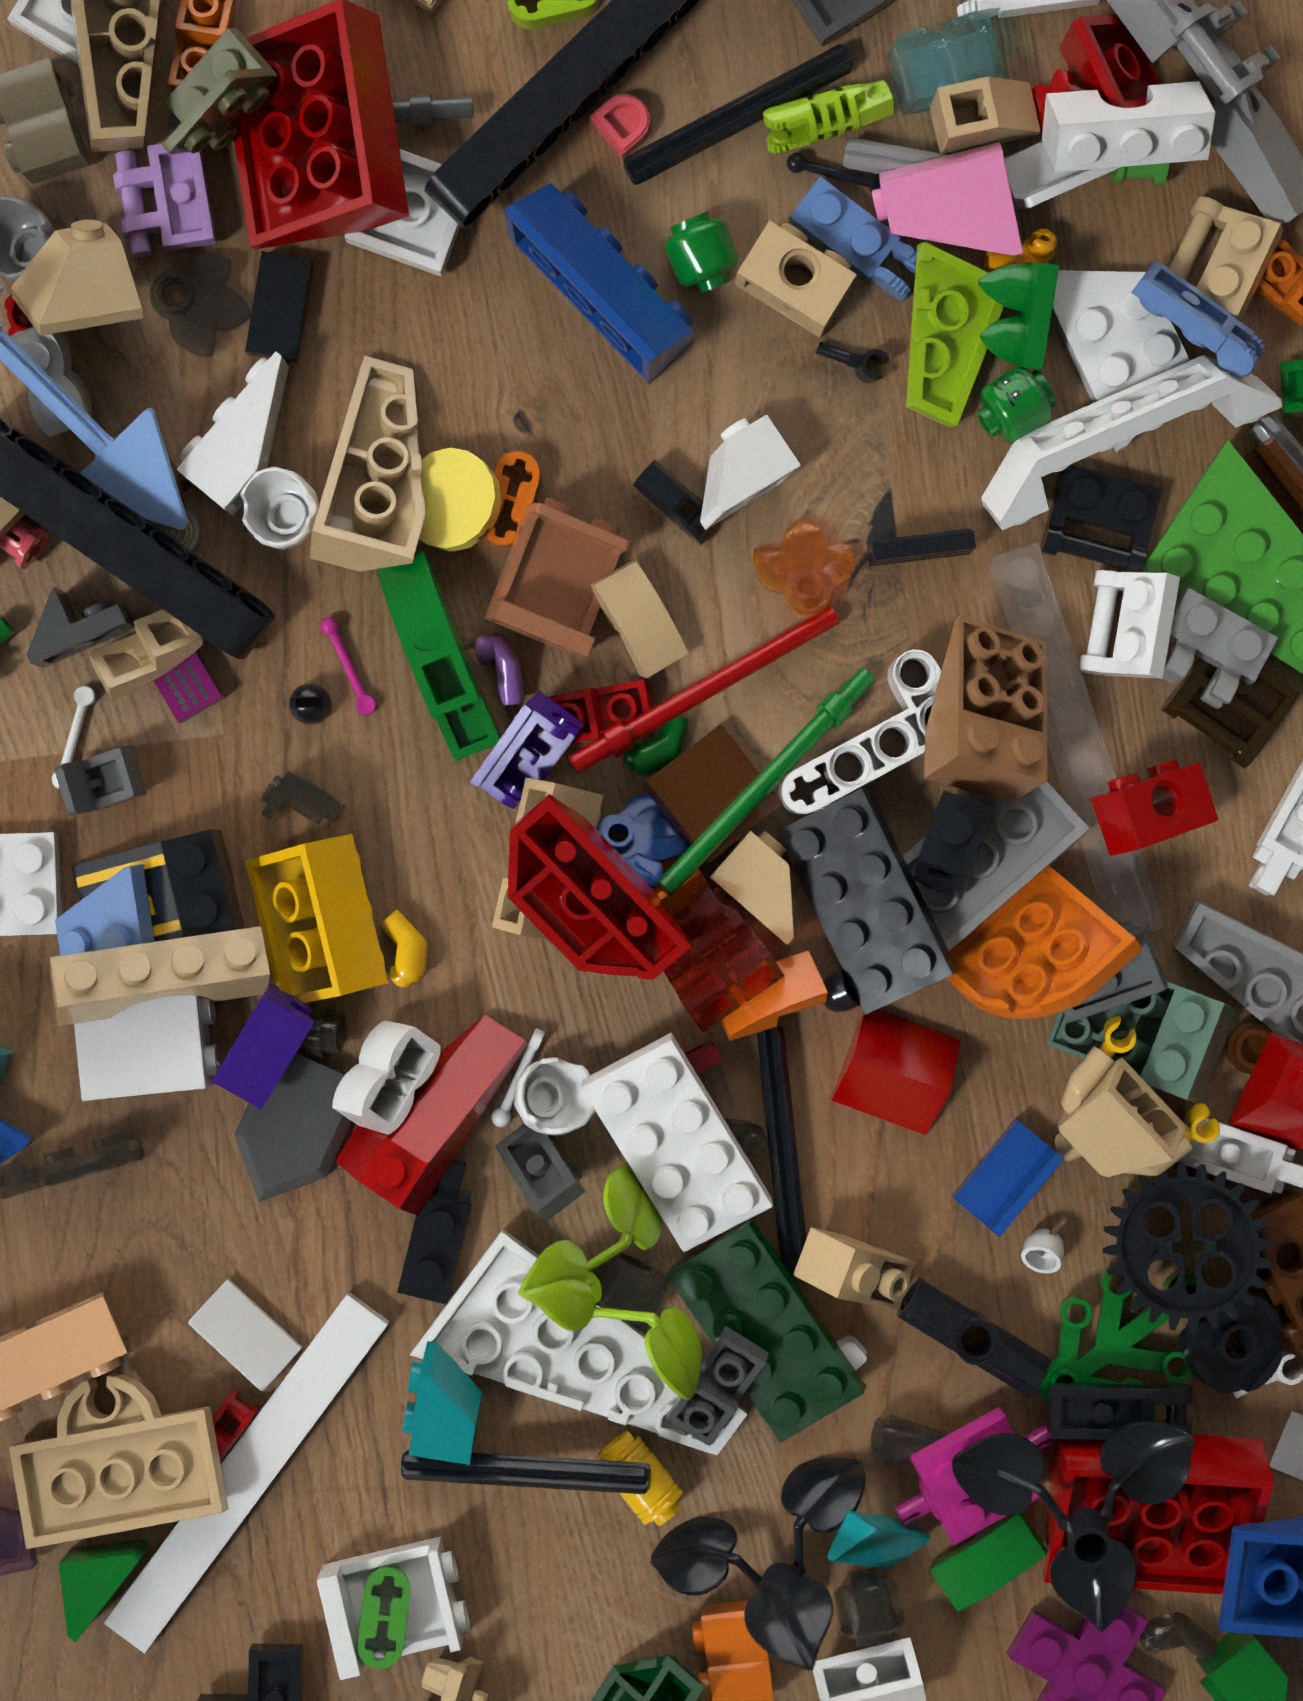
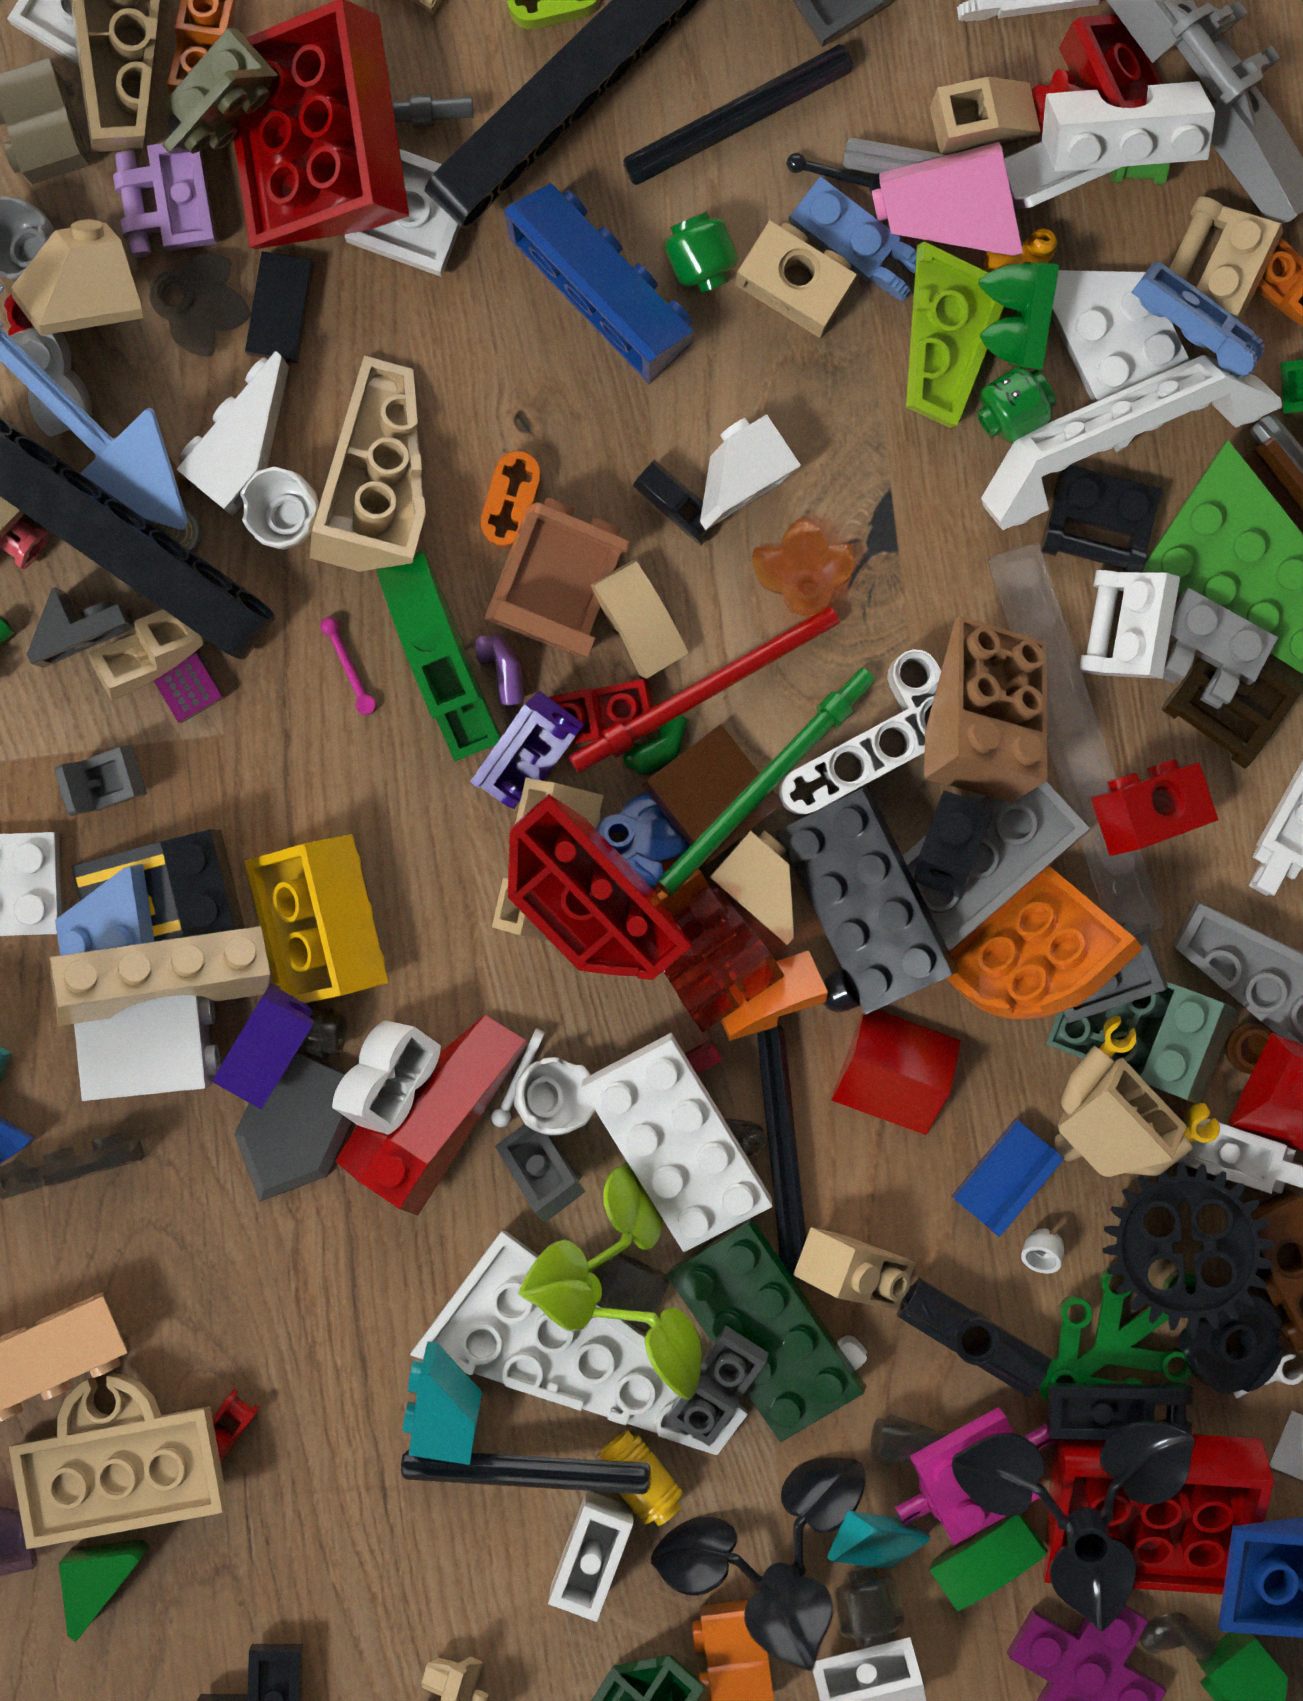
white hinge [52,686,96,789] -> none
white tile [104,1292,390,1654] -> none
white slope [188,1278,302,1391] -> none
clear smoke bracket [261,771,347,825] -> none
black hinge [289,683,332,725] -> none
white panel [316,1536,470,1680] -> none
bright green beam [357,1565,410,1669] -> none
yellow arm [379,909,428,988] -> none
black hinge [397,1160,472,1305] -> none
light yellow tile [419,448,502,552] -> none
coral tile [589,94,650,160] -> none
lime hinge [763,80,895,154] -> none
black hand [816,342,889,383] -> none
black tile [867,528,976,567] -> none
clear light blue brick [887,15,1006,115] -> none
none -> white brick [548,1491,634,1622]

